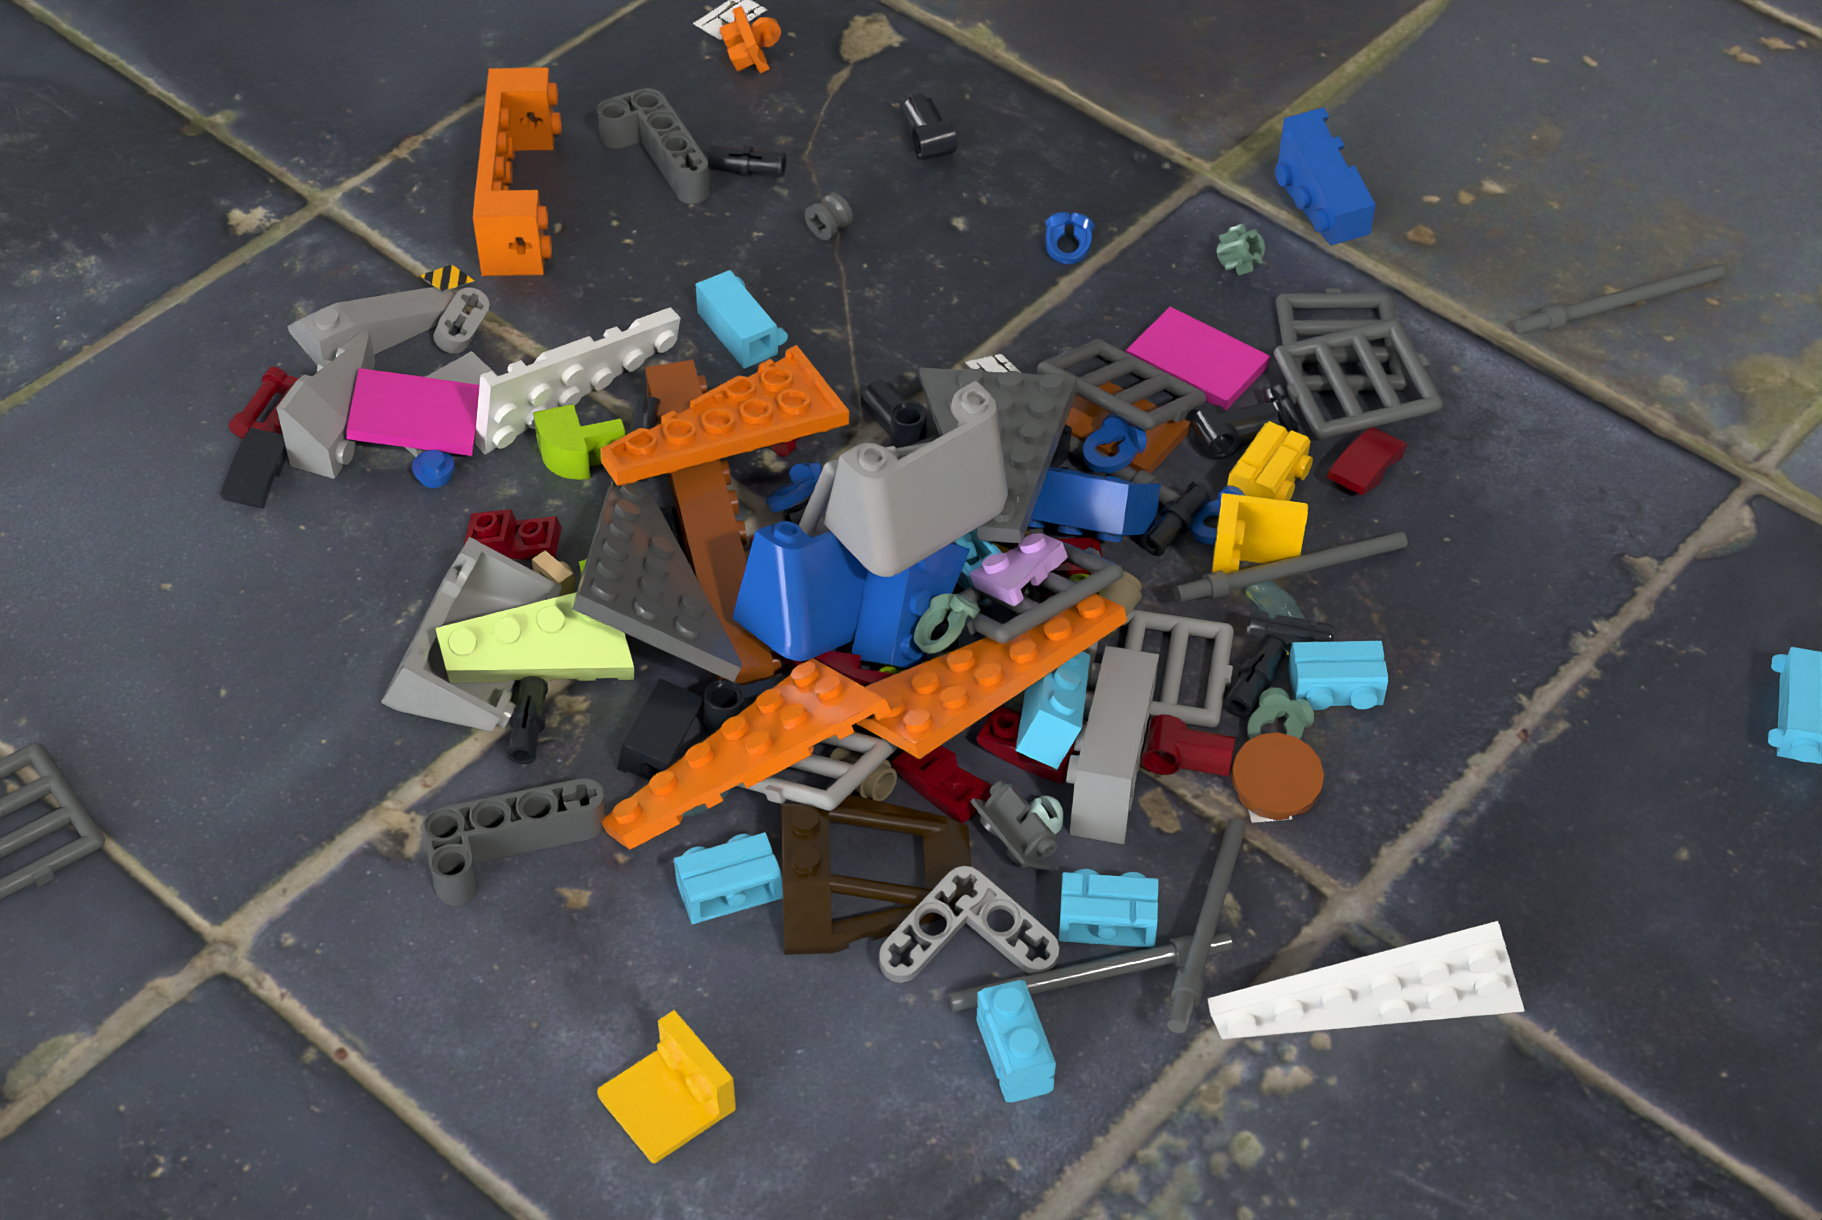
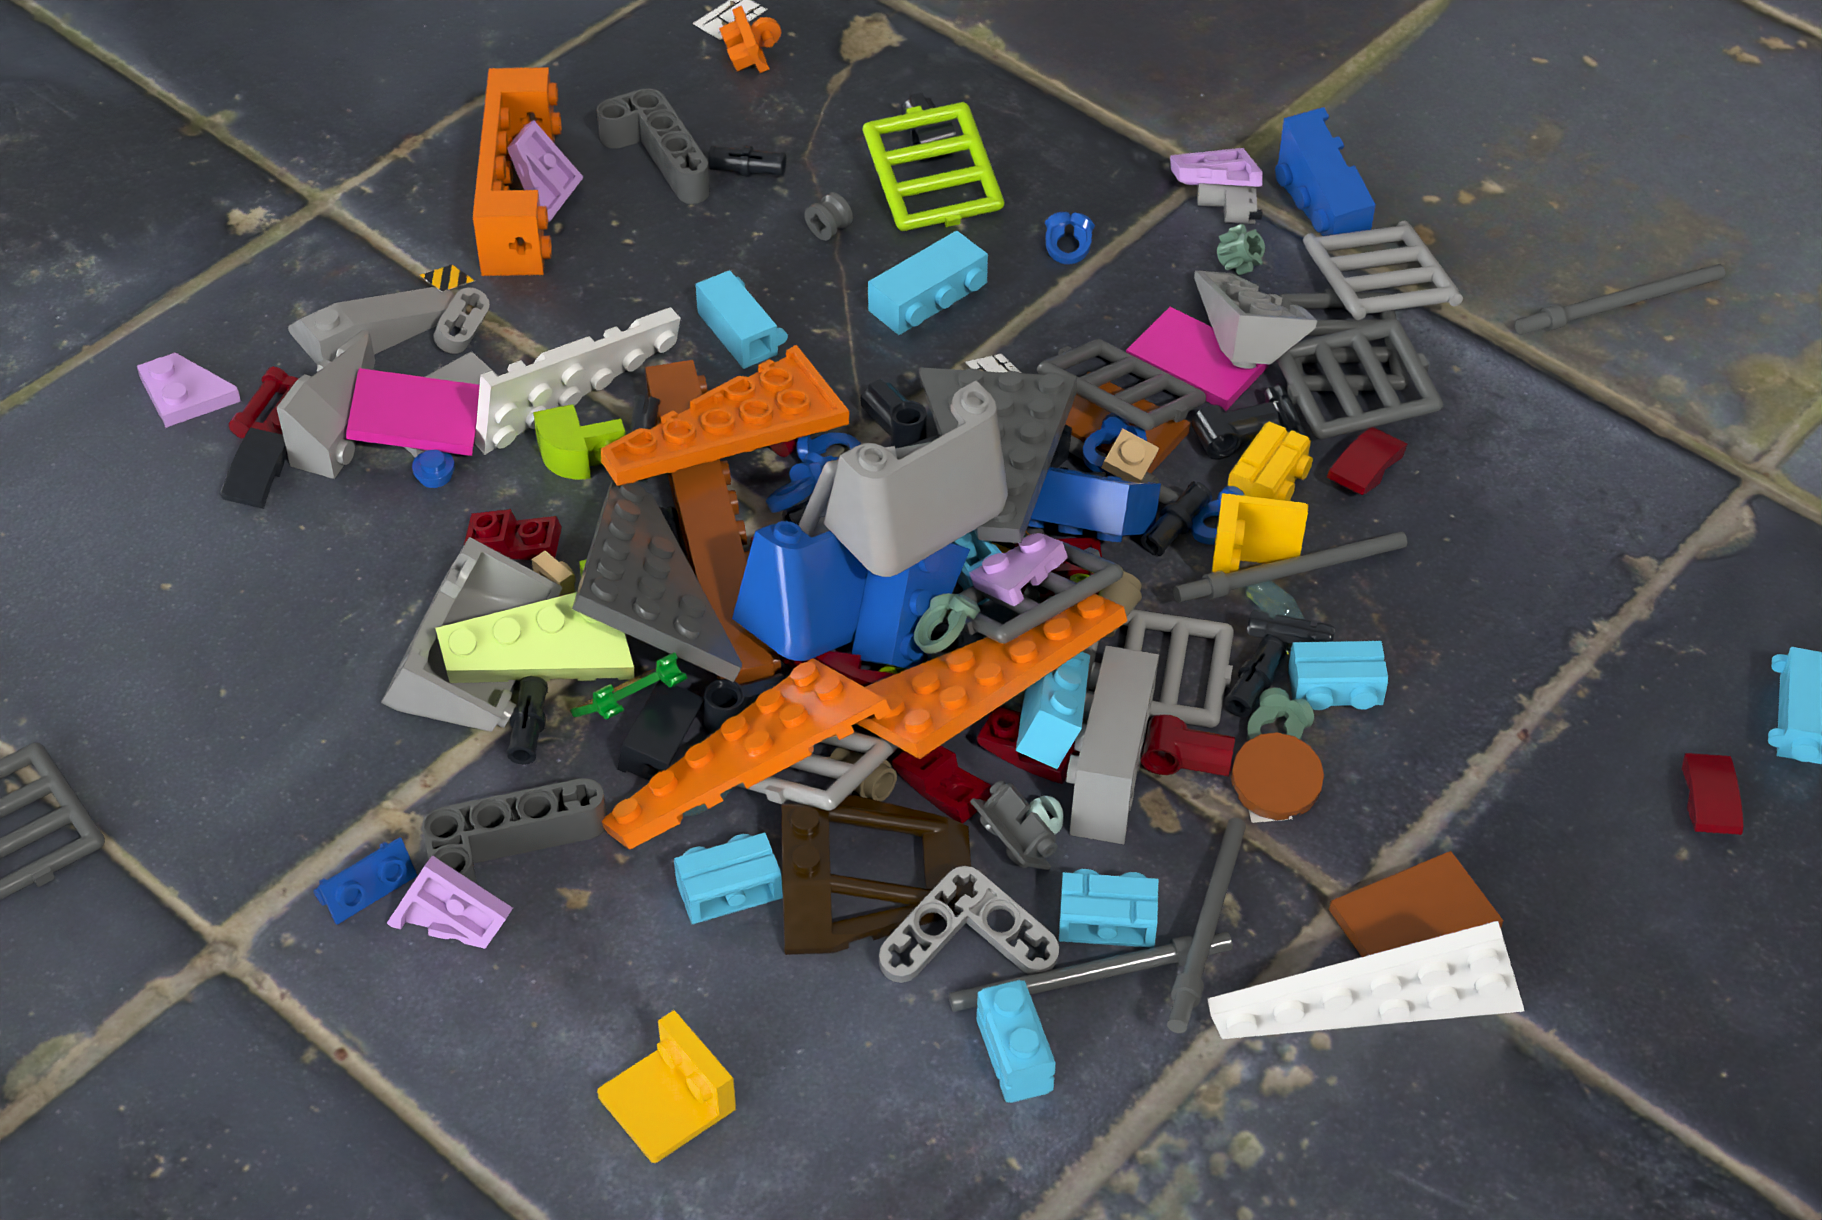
none -> lavender wing [137,353,241,427]
none -> blue hinge [313,837,418,925]
none -> lavender wing [387,855,513,948]
none -> lavender wing [507,121,583,222]
none -> green flag [570,652,688,719]
none -> blue piece [797,432,861,467]
none -> lime bar [863,102,1004,231]
none -> medium azure brick [868,230,988,335]
none -> tan plate [1101,428,1159,483]
none -> lavender wing [1171,148,1262,187]
none -> light grey wedge [1194,270,1317,369]
none -> light grey piece [1197,183,1262,224]
none -> light grey bar [1303,221,1463,320]
none -> dark orange tile [1329,851,1503,957]
none -> dark red slope [1682,753,1744,835]

